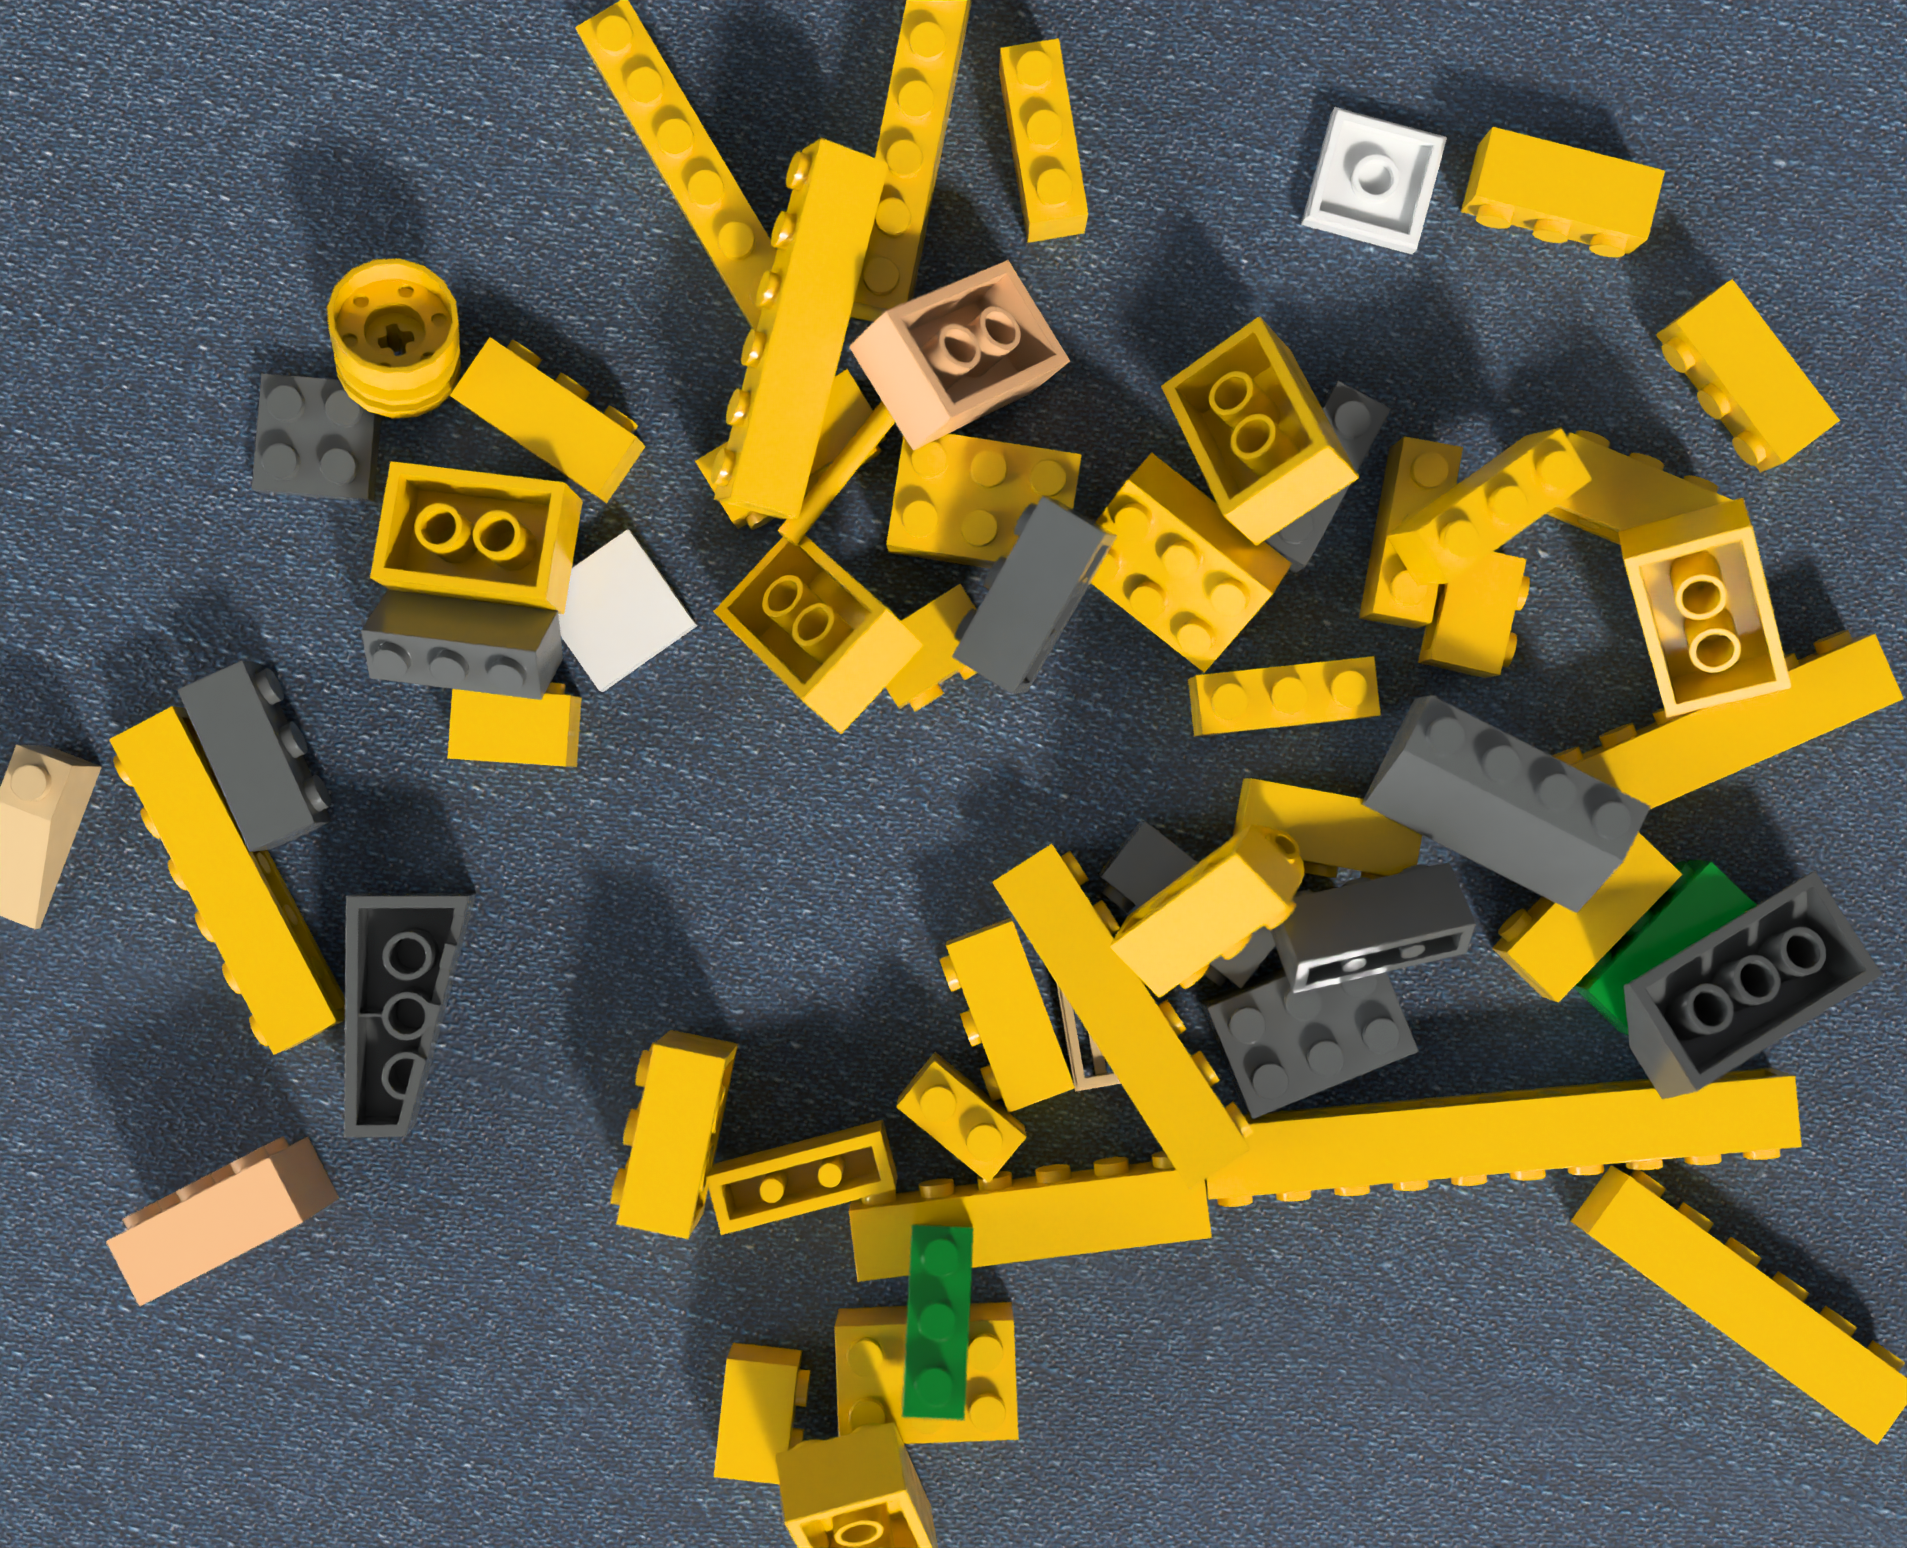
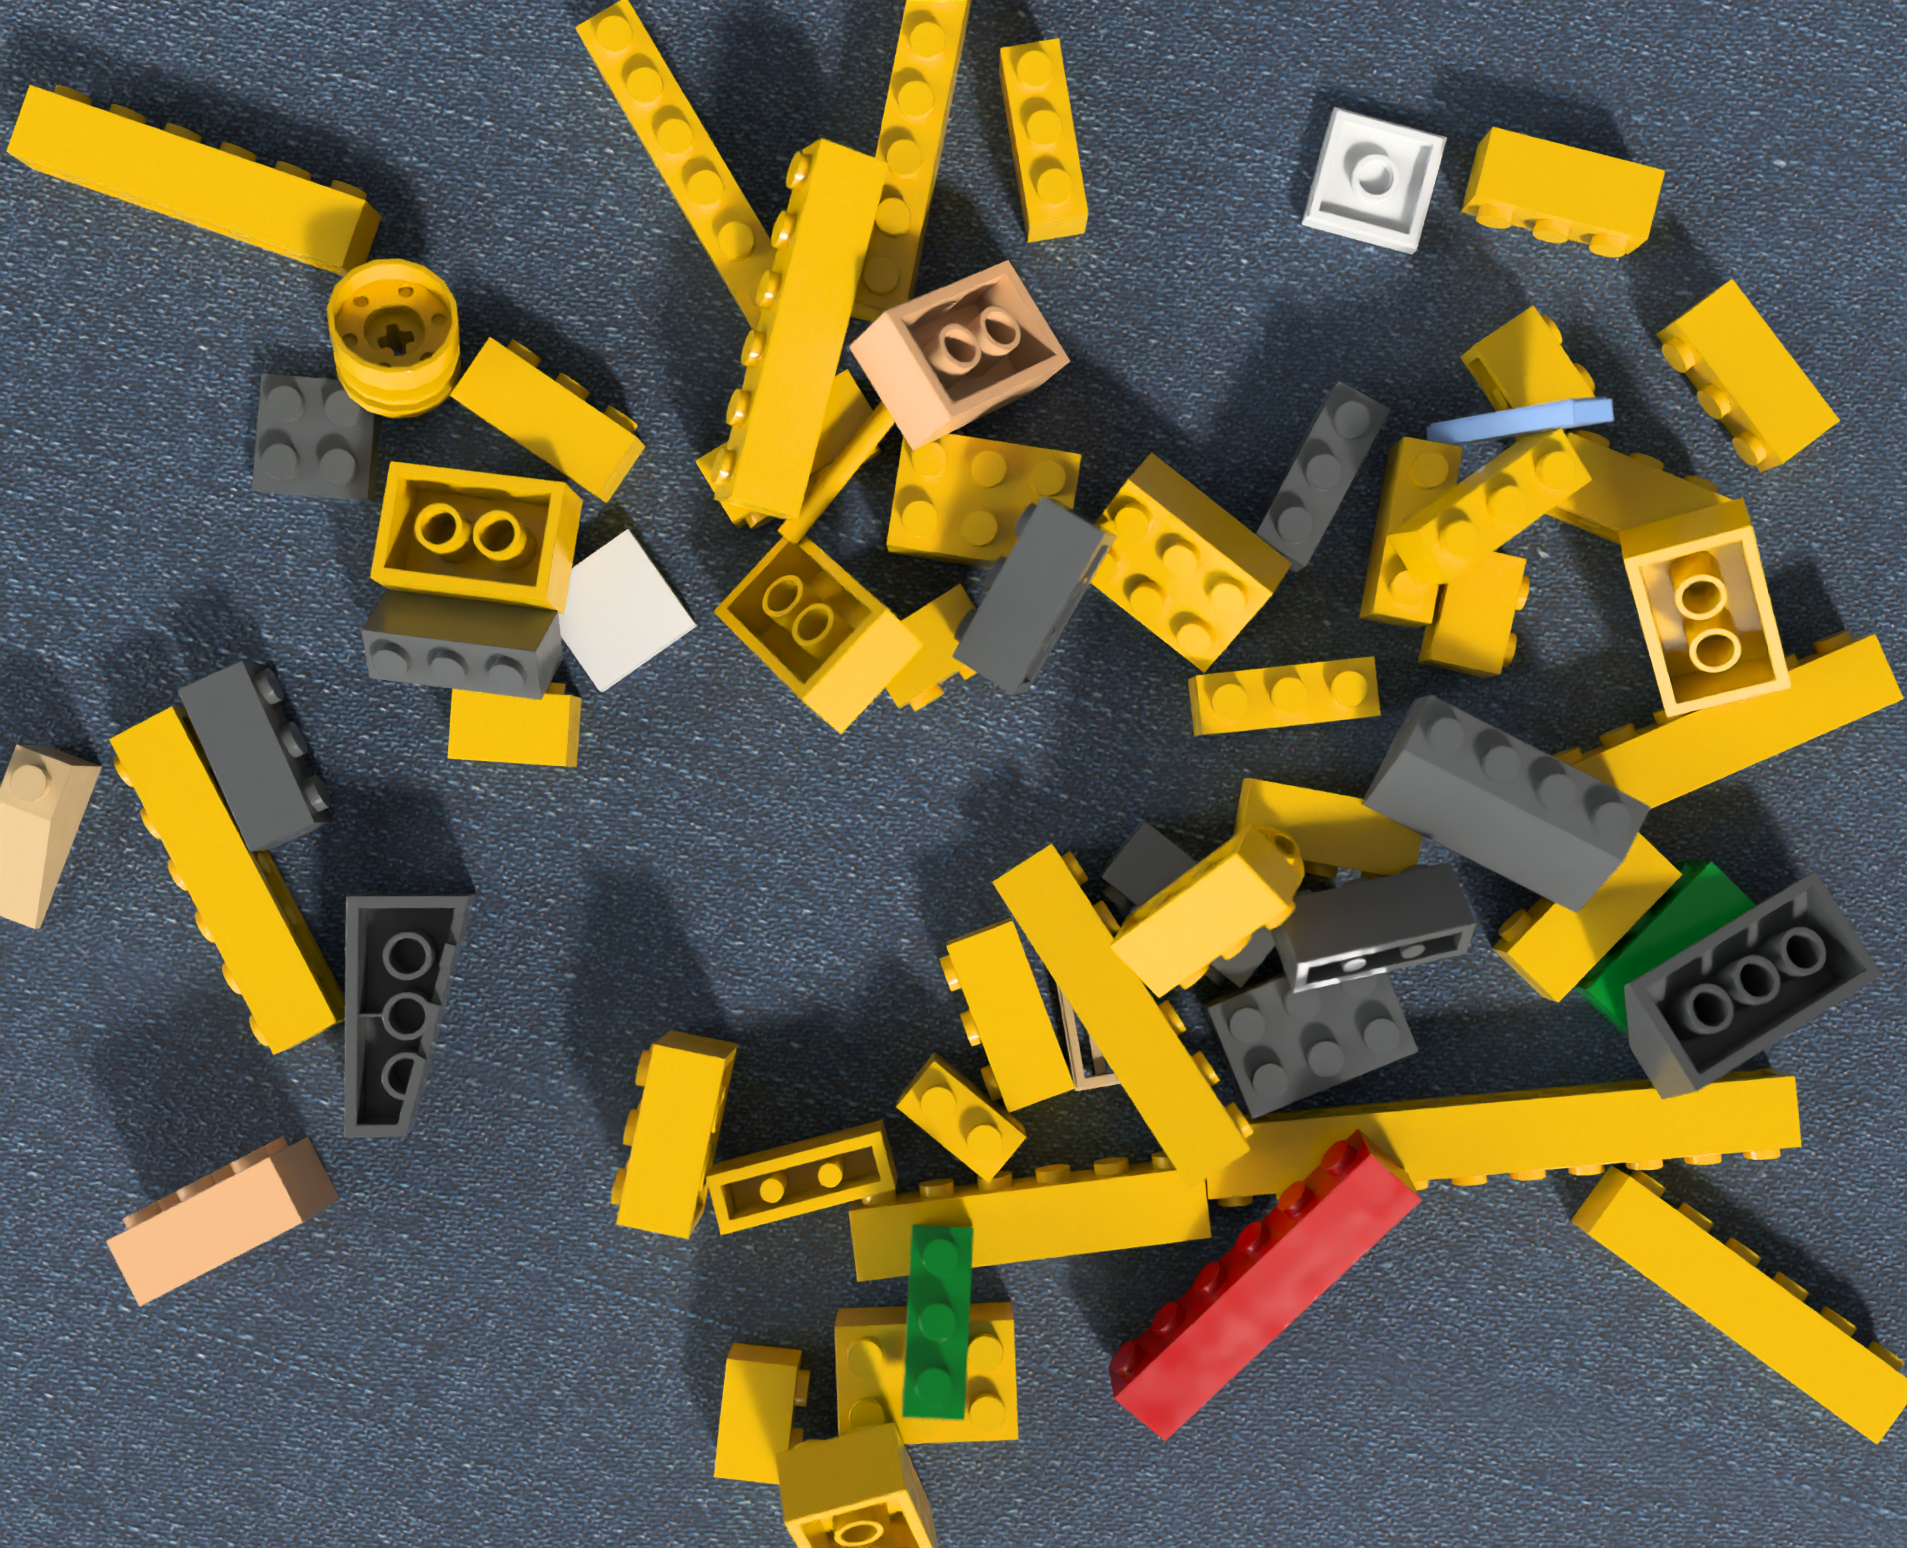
yellow brick [1161,316,1359,546] -> none
none -> yellow brick [6,85,382,276]
none -> brick [1108,1129,1422,1441]
none -> light blue tile [1426,396,1613,446]
none -> yellow brick [1460,305,1595,441]

